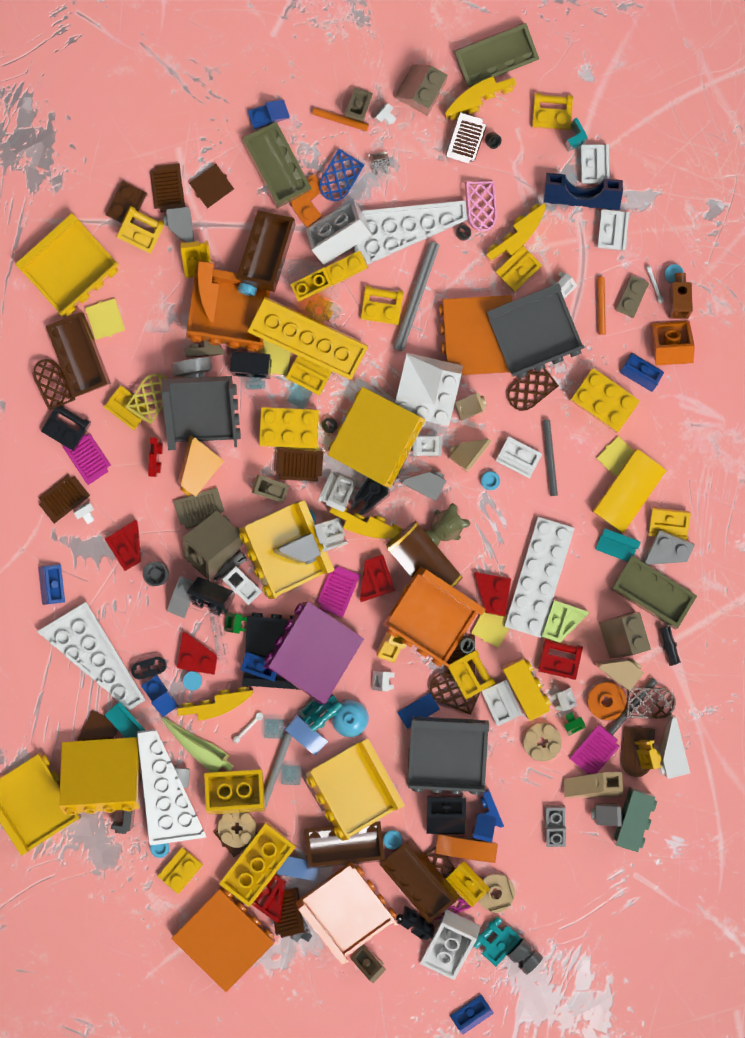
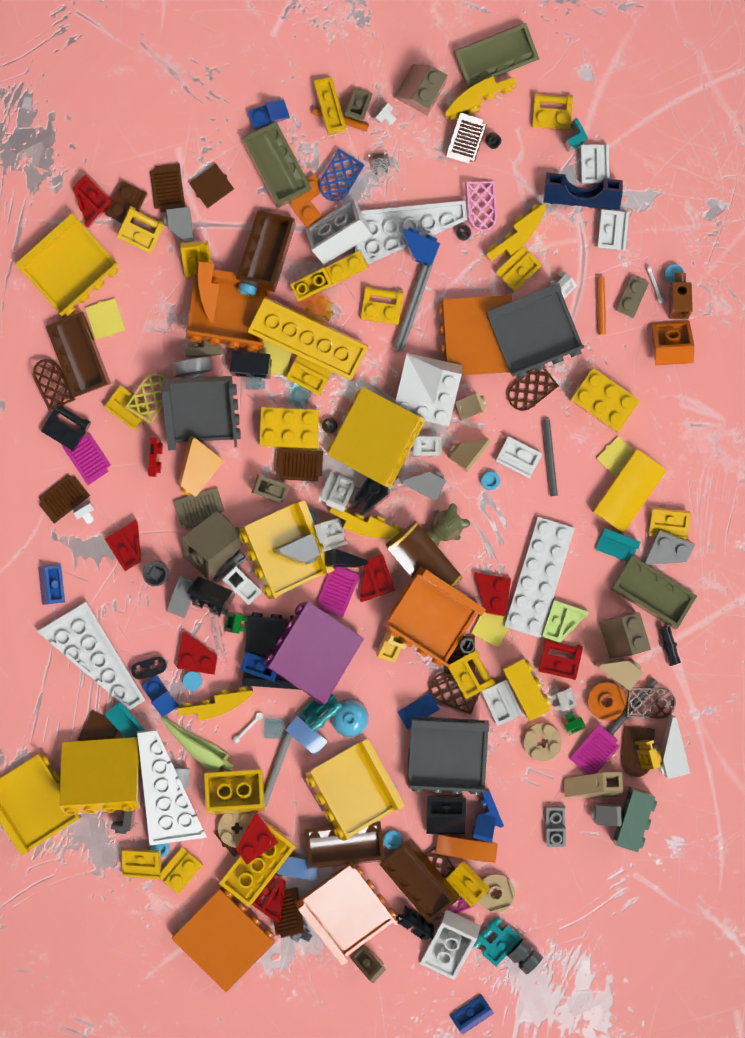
clear light blue plate [281,765,301,785] -> none
white tile [372,671,394,691] -> none
blue slope [620,353,664,392] -> none
none -> red wing [73,174,114,228]
none -> yellow plate [122,848,162,879]
none -> red wing [236,812,279,865]
none -> yellow plate [313,77,347,135]
none -> black slope [325,549,368,568]
none -> blue slope [402,227,440,267]

